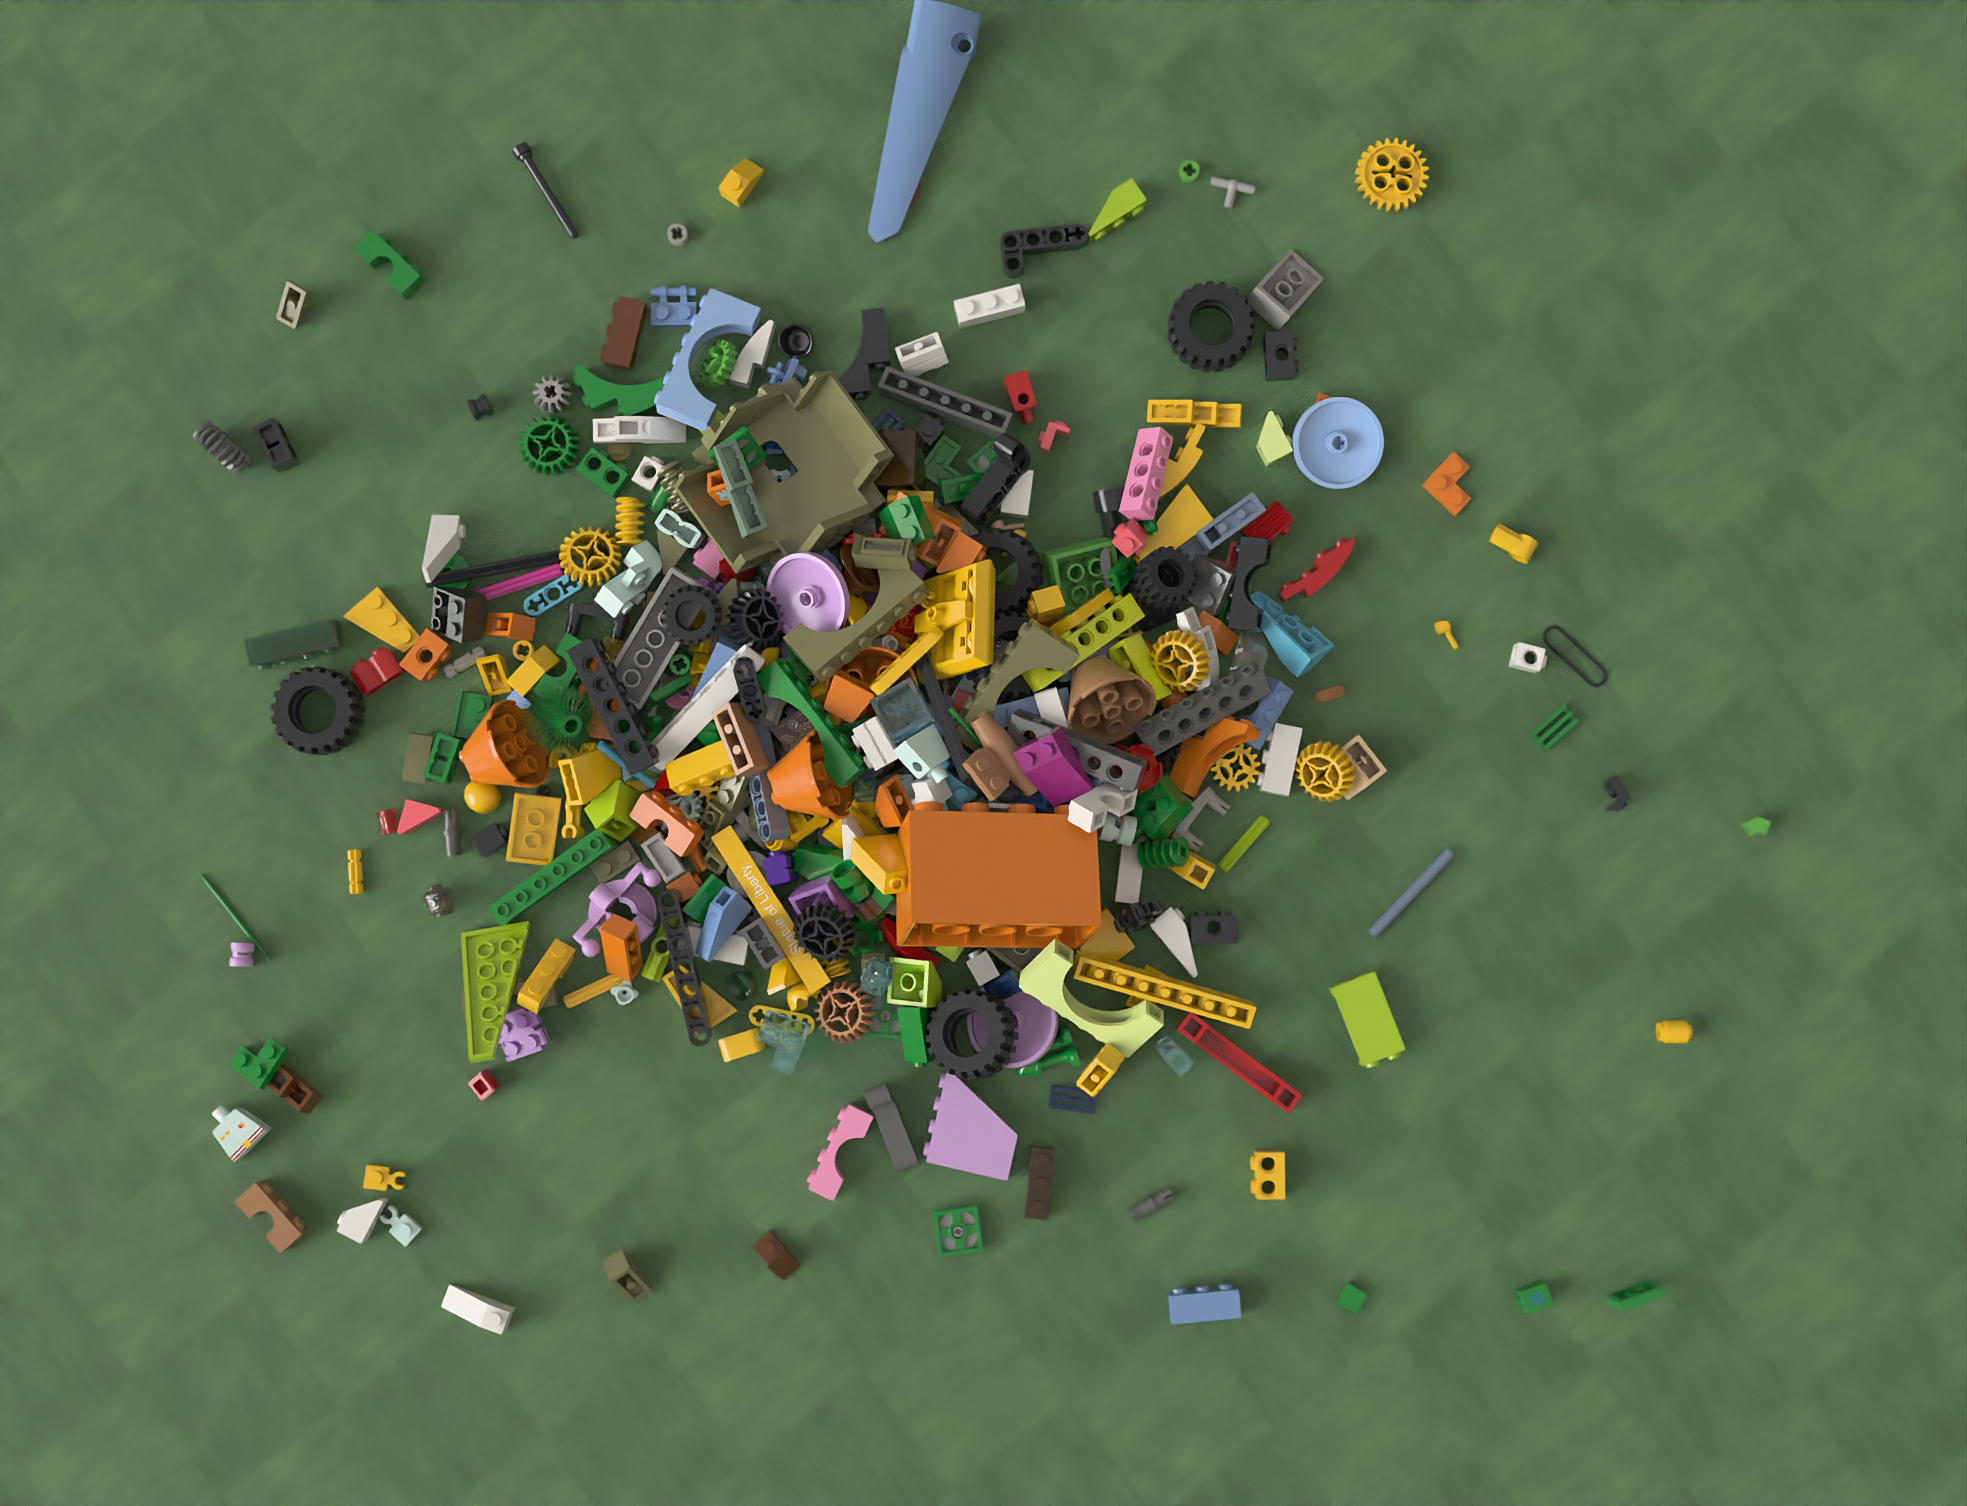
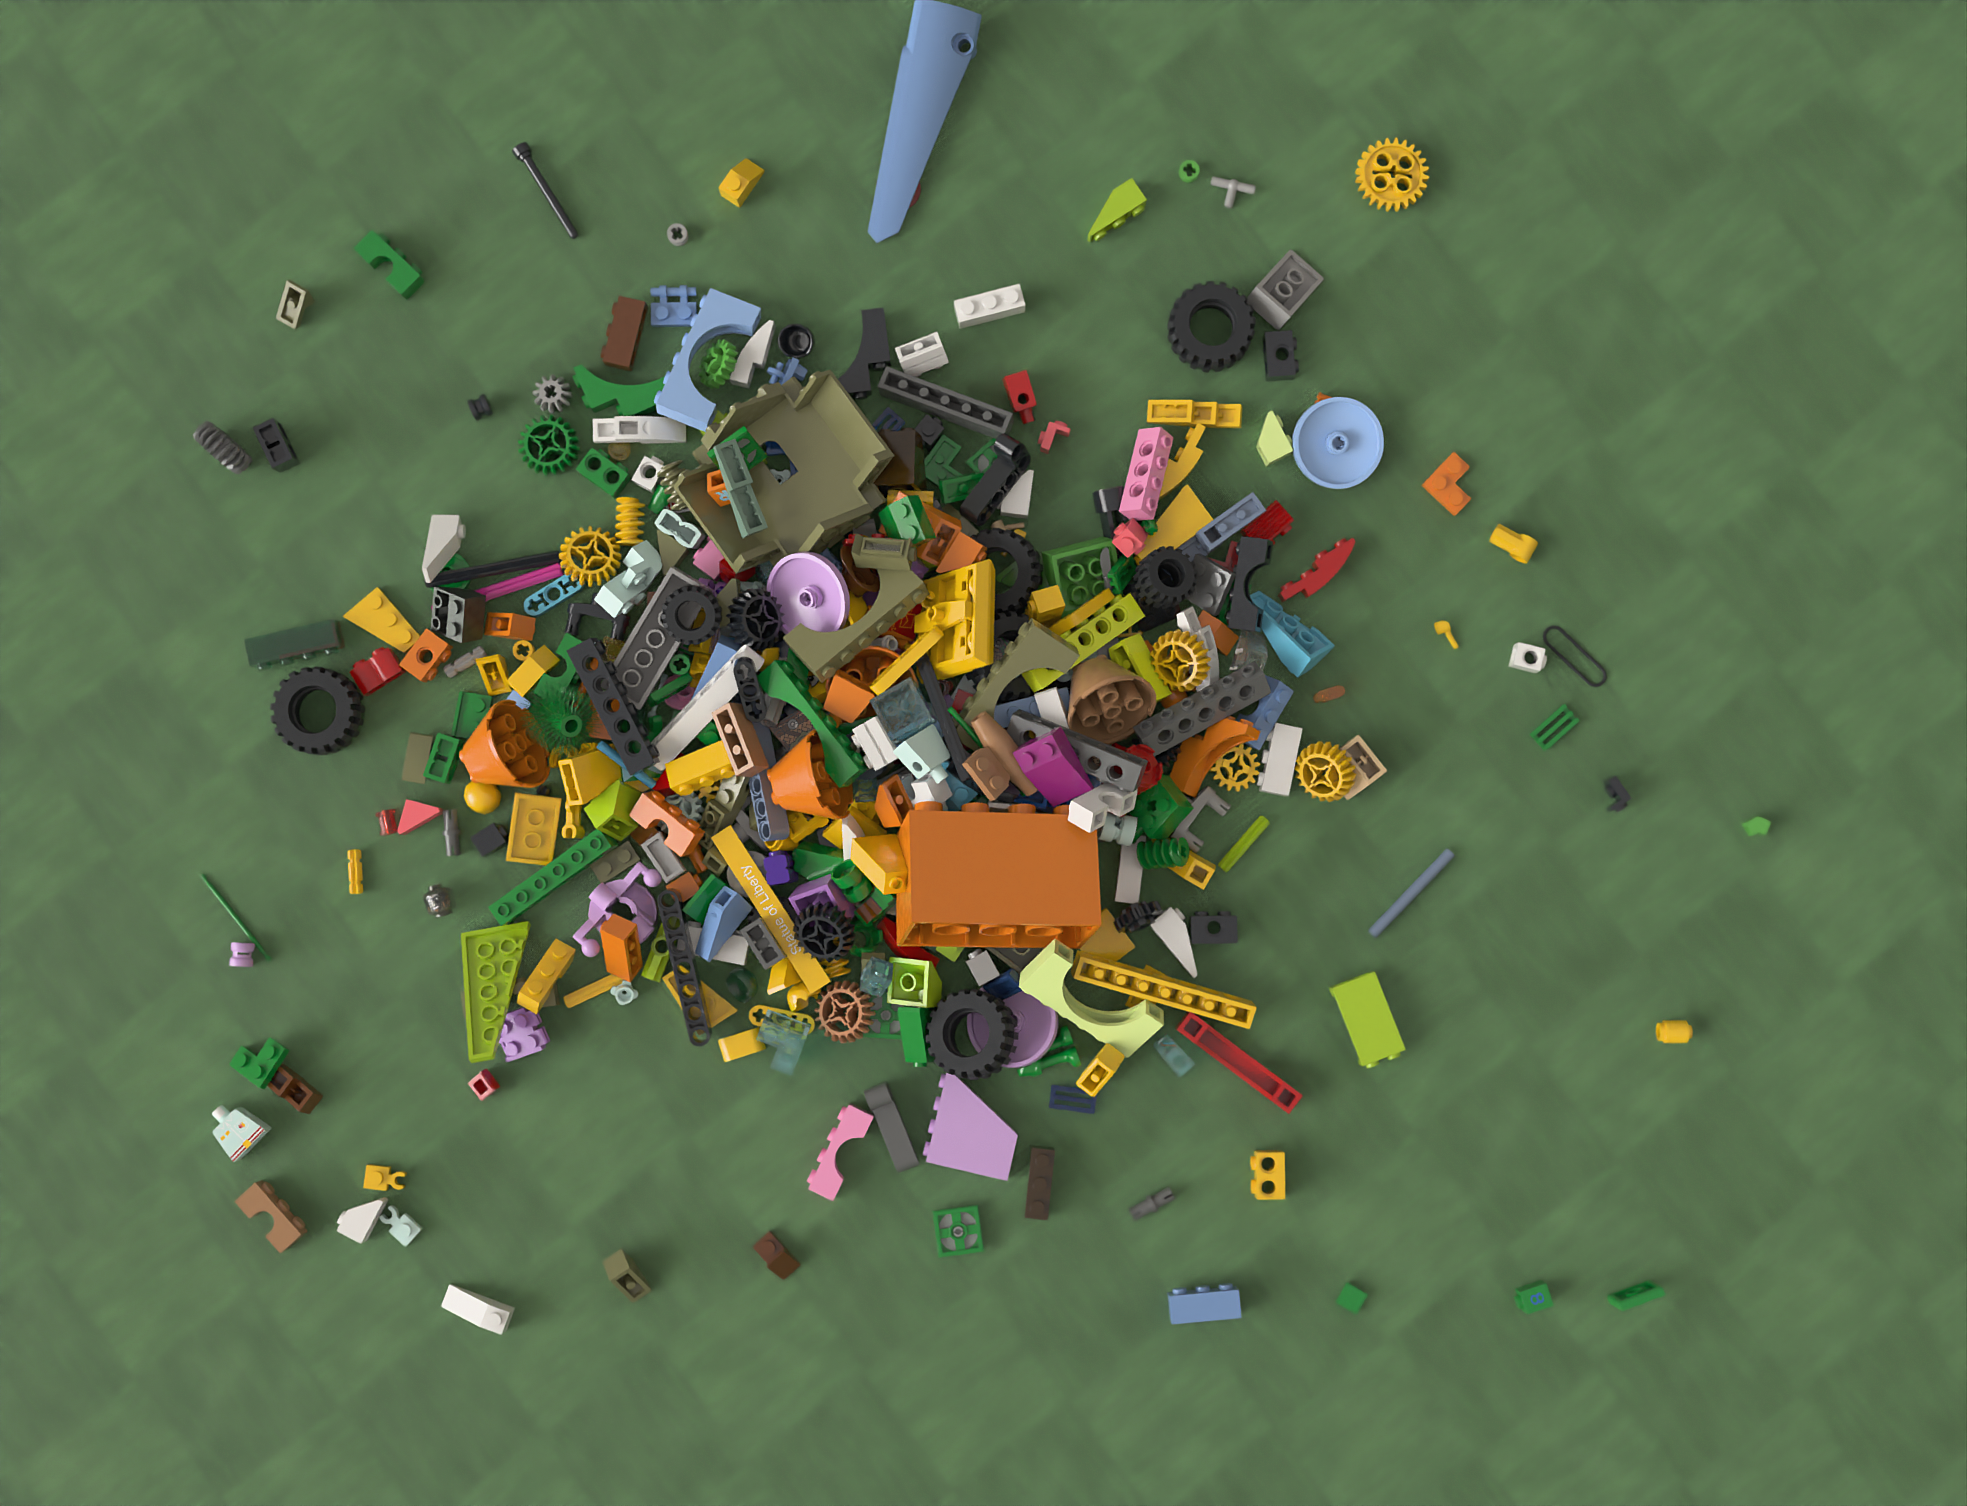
black beam [1000,224,1088,279] -> none

